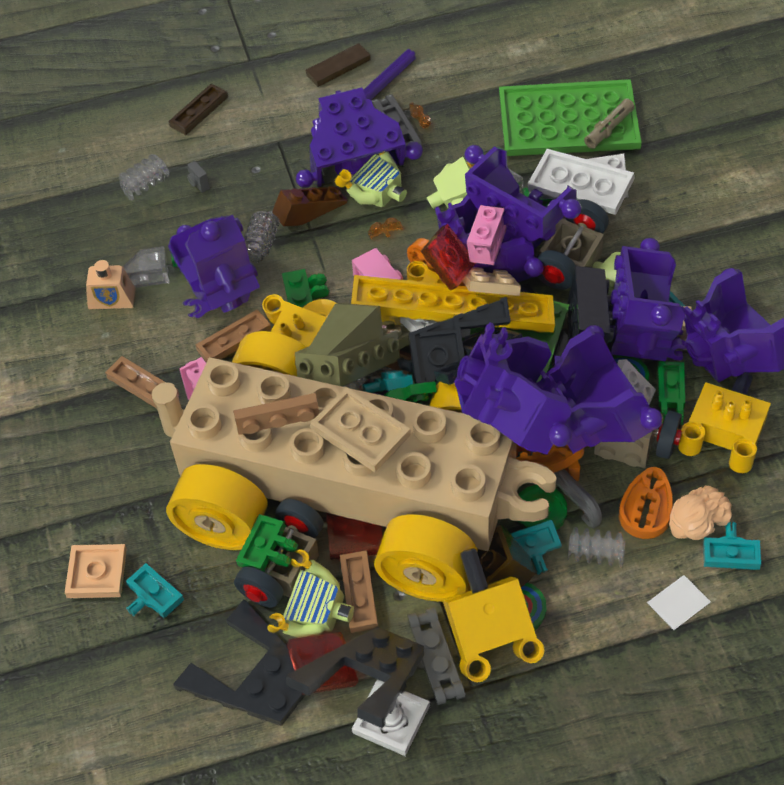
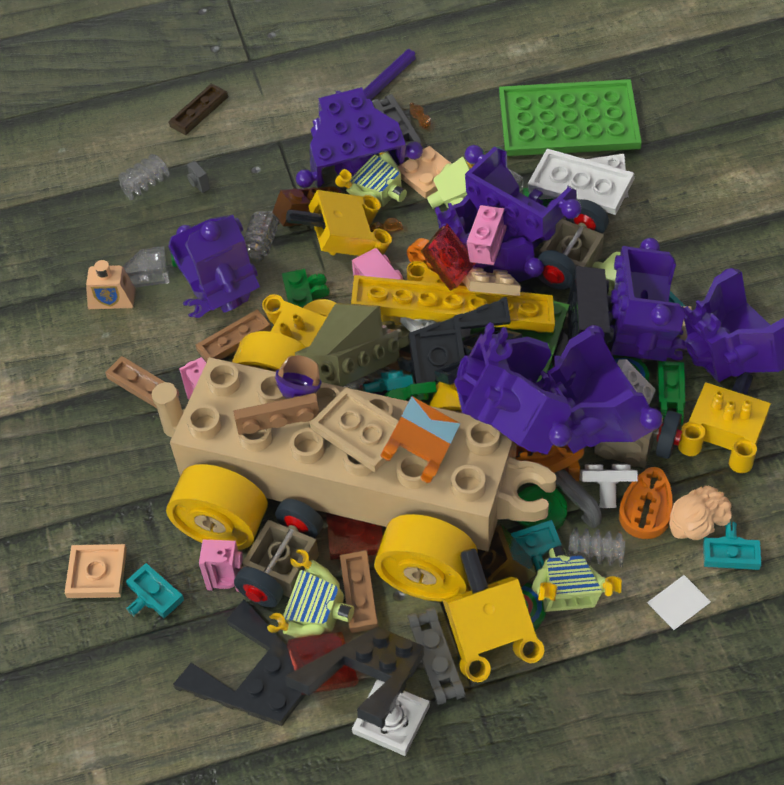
green hinge [236,514,298,572] -> none
dark brown tile [306,43,371,87] -> none
dark tan pin [584,99,635,149] -> none
none -> bright pink hinge [199,539,243,592]
none -> piece [275,355,322,399]
none -> yellow piece [286,190,392,256]
none -> orange flag [380,396,461,483]
none -> light nougat plate [398,146,451,199]
none -> torso [532,546,622,612]
none -> white plate [579,464,638,508]

